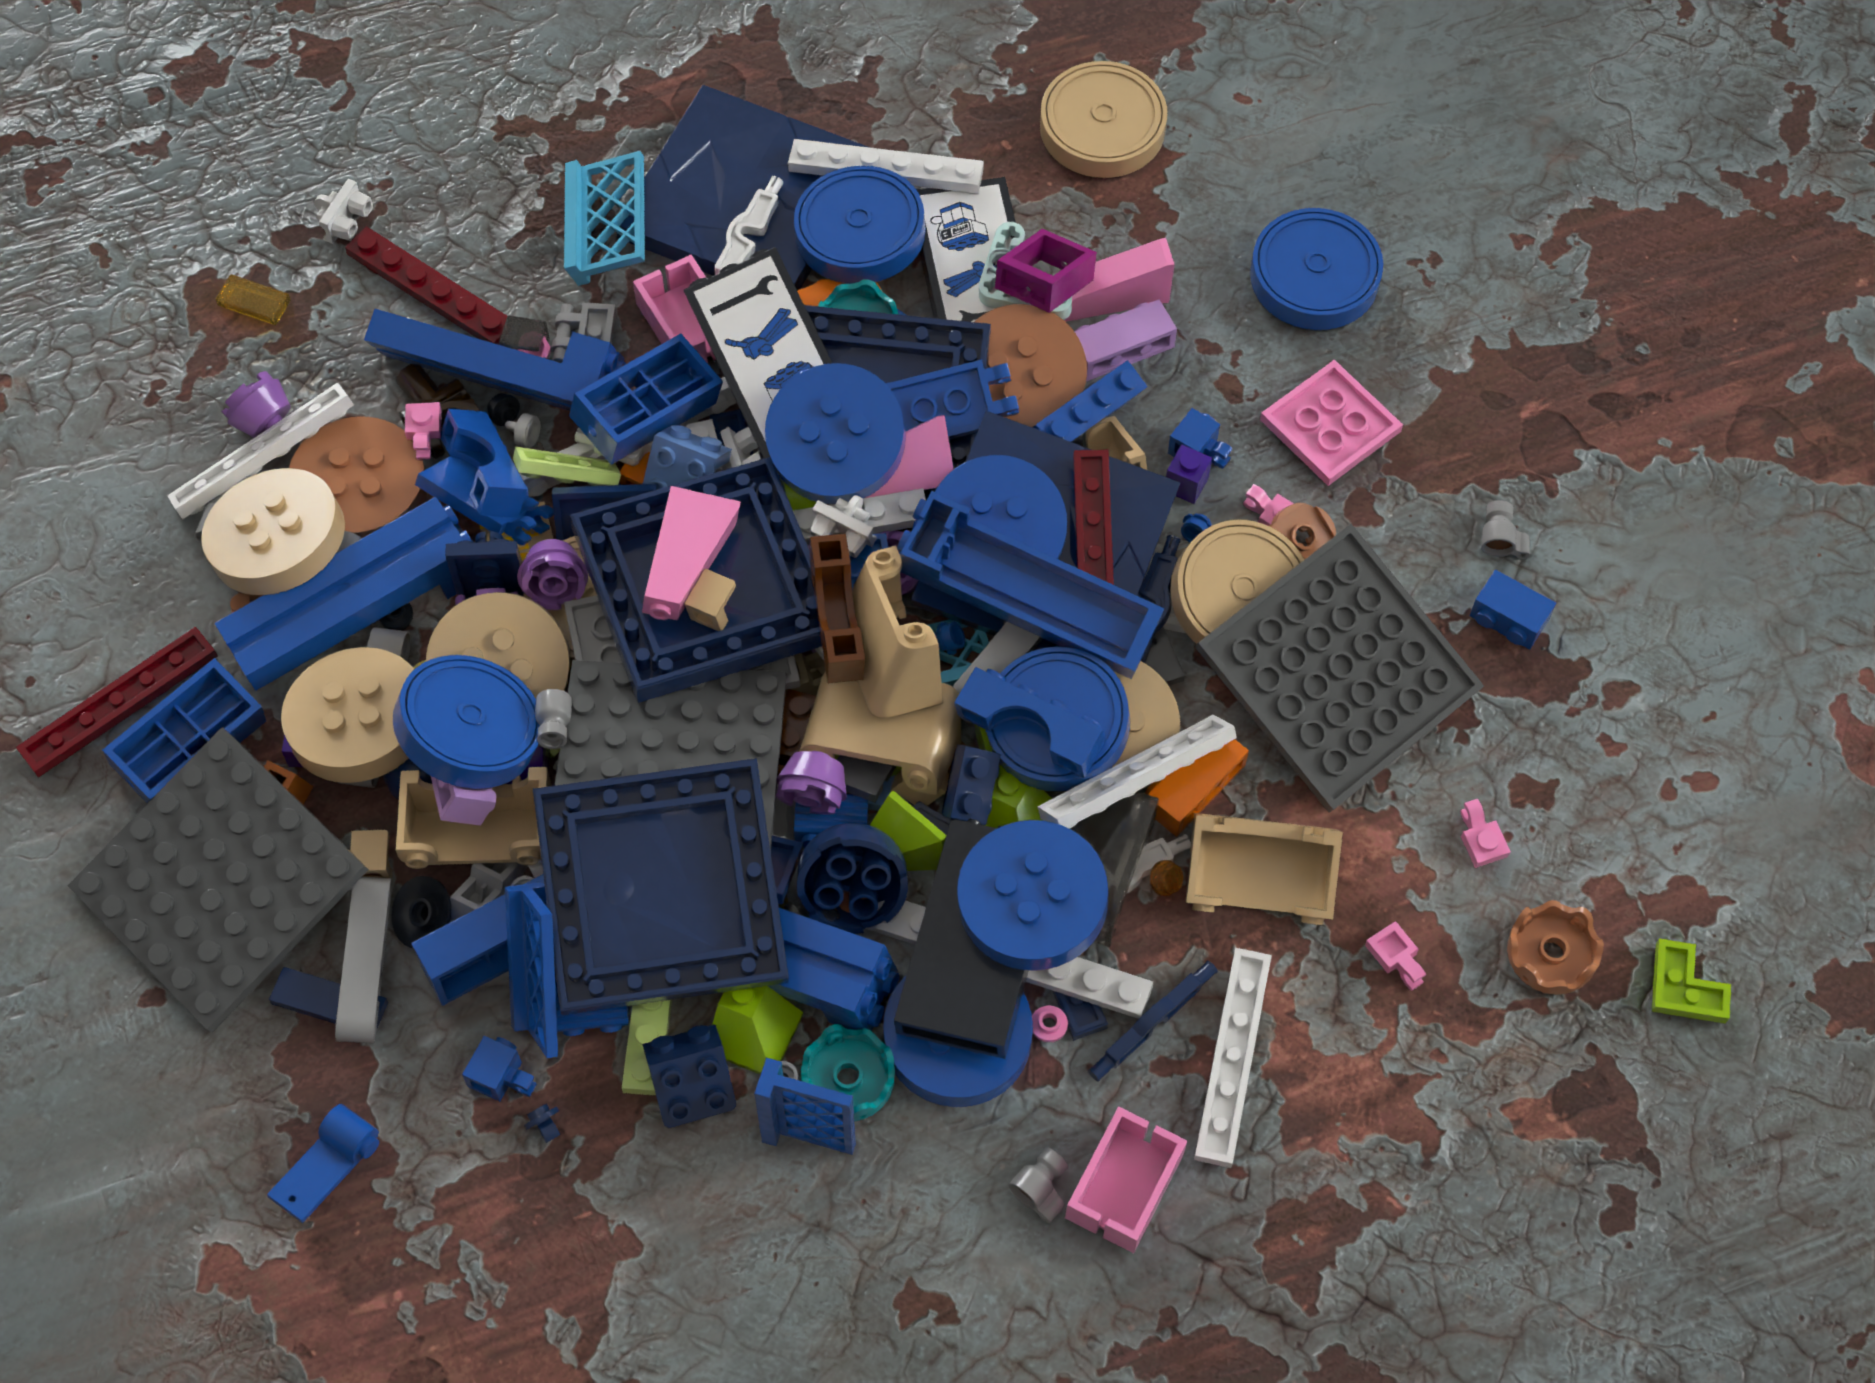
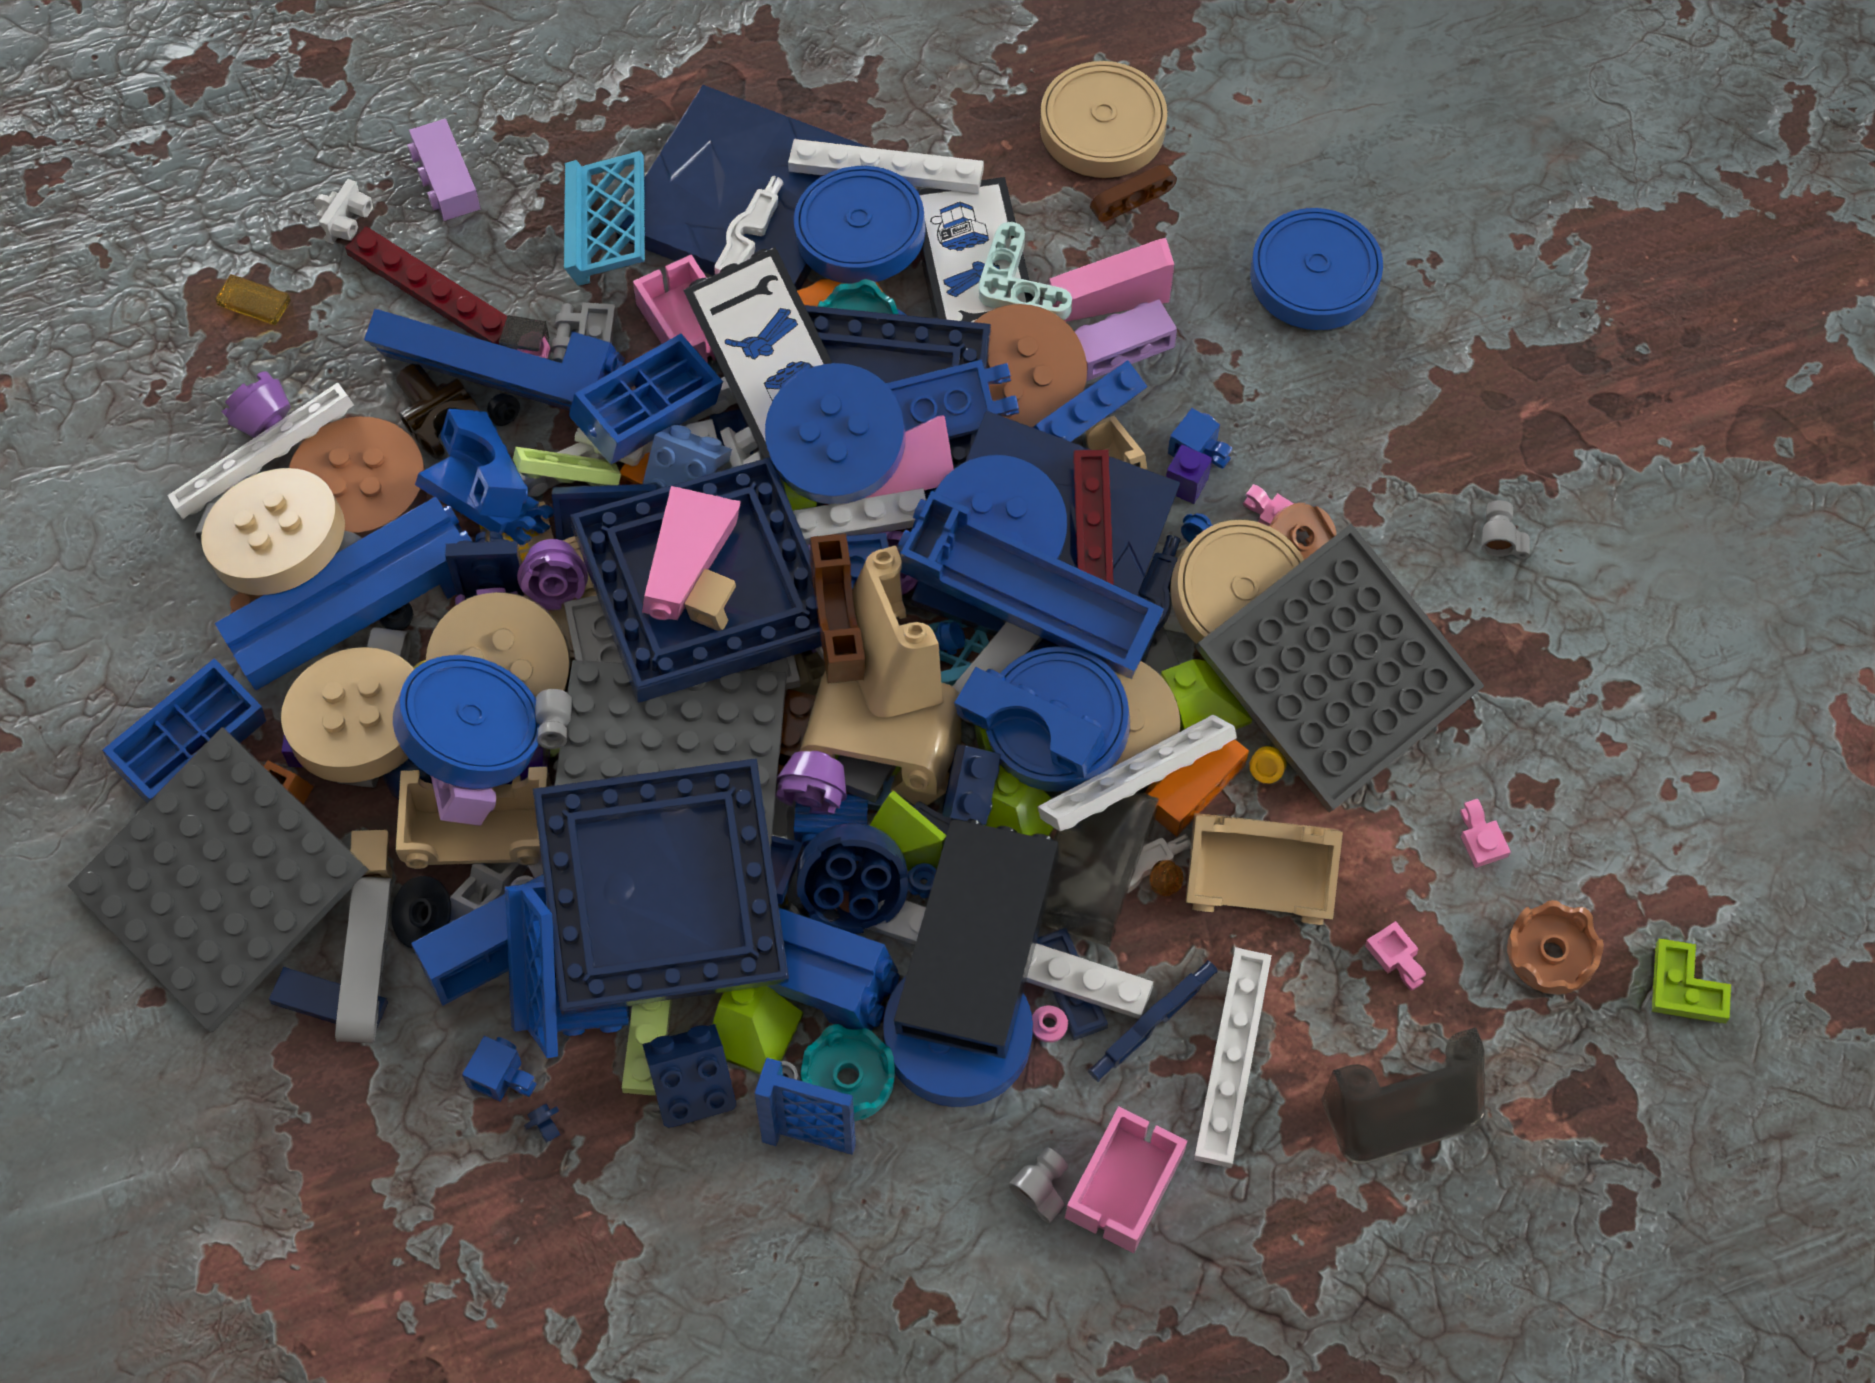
dark red plate [16,626,218,778] -> none
blue door [267,1104,379,1223] -> none
bright pink plate [405,402,441,460] -> none
white tile [505,413,541,448] -> none
white hips [810,495,877,558] -> none
blue brick [957,820,1108,971] -> none
magenta window [995,229,1097,313] -> none
bright pink plate [1260,360,1403,486] -> none
blue piece [1469,569,1556,650] -> none
none -> lavender brick [407,118,480,221]
none -> blue plate [908,863,937,898]
none -> reddish brown beam [1090,164,1177,222]
none -> lime slope [1161,659,1252,732]
none -> yellow tile [1249,746,1287,784]
none -> clear smoke windscreen [1321,1027,1485,1165]

